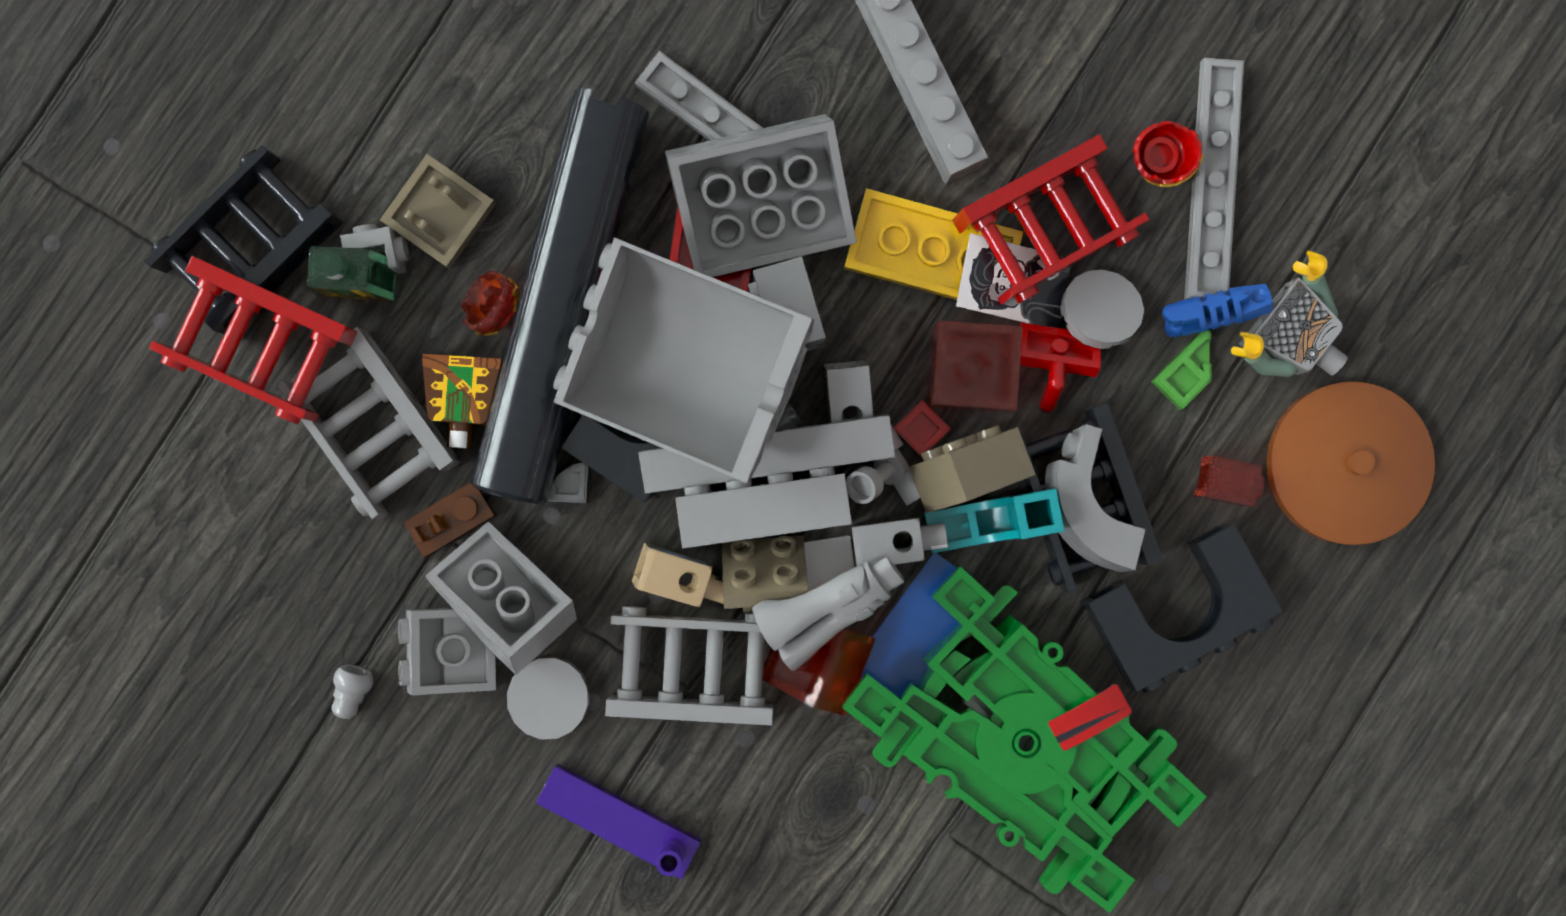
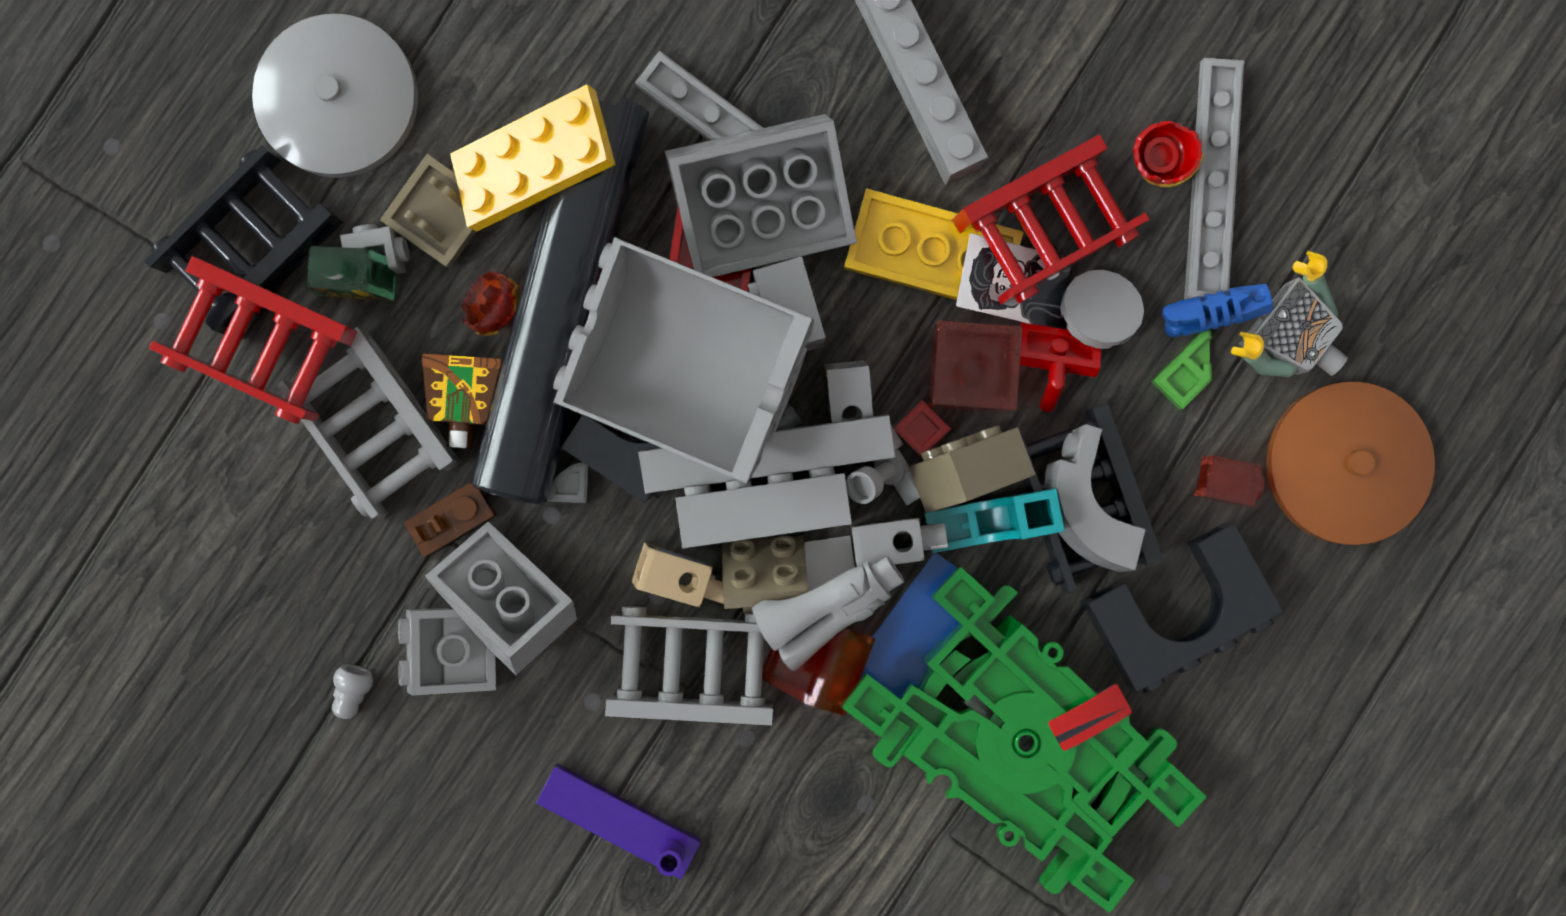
light grey tile [507,657,590,739] -> none
none -> light grey dish [252,14,418,178]
none -> yellow plate [451,85,615,231]

